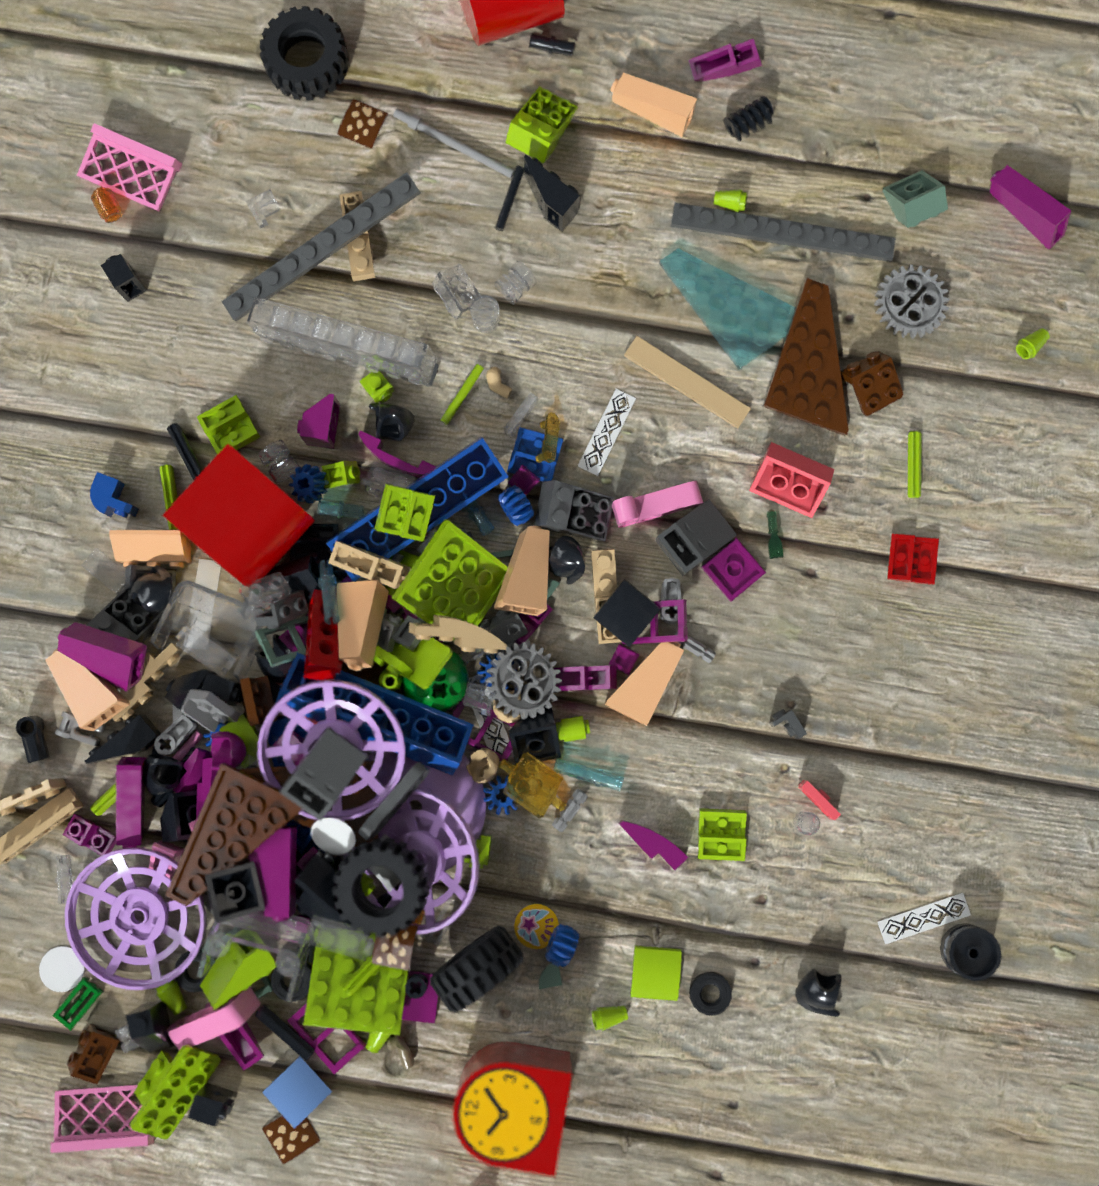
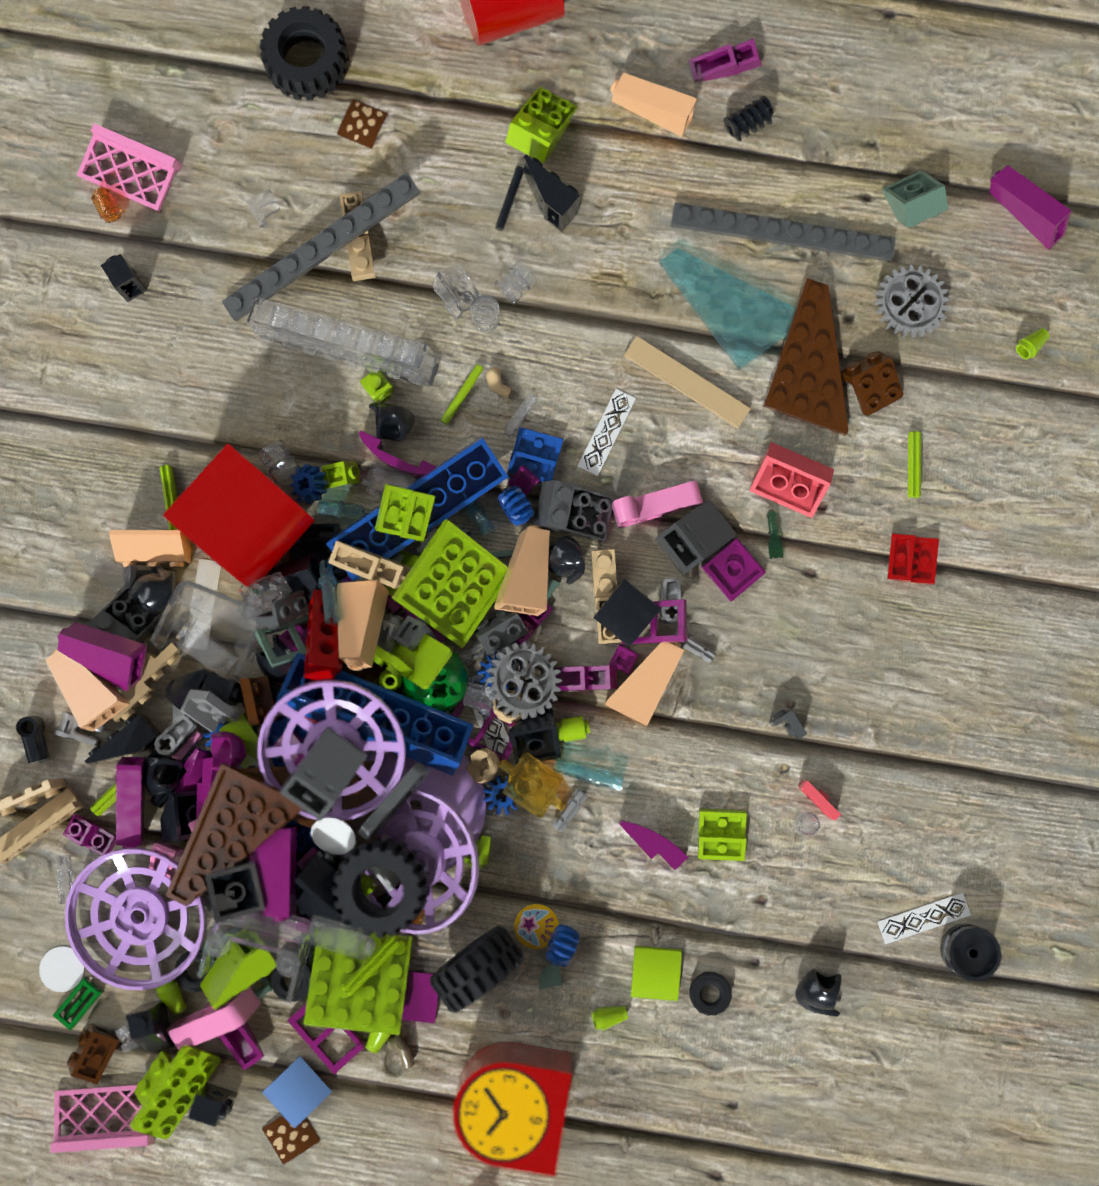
blue brick [90,472,139,518] -> none
black axle [167,423,203,480] -> none
lime slope [197,395,260,454] -> none
black axle [255,1005,315,1061] -> none
magenta slope [297,394,341,449] -> none
reddish brown sticker [372,925,418,971] -> none
light grey bar [393,108,515,178] -> none
black bush [405,973,428,999] -> none
tan slope [409,614,506,653] -> none
black pin [529,33,575,57] -> none
clear yellow piece [535,412,560,463] -> none
lime cone [714,189,748,212] -> none

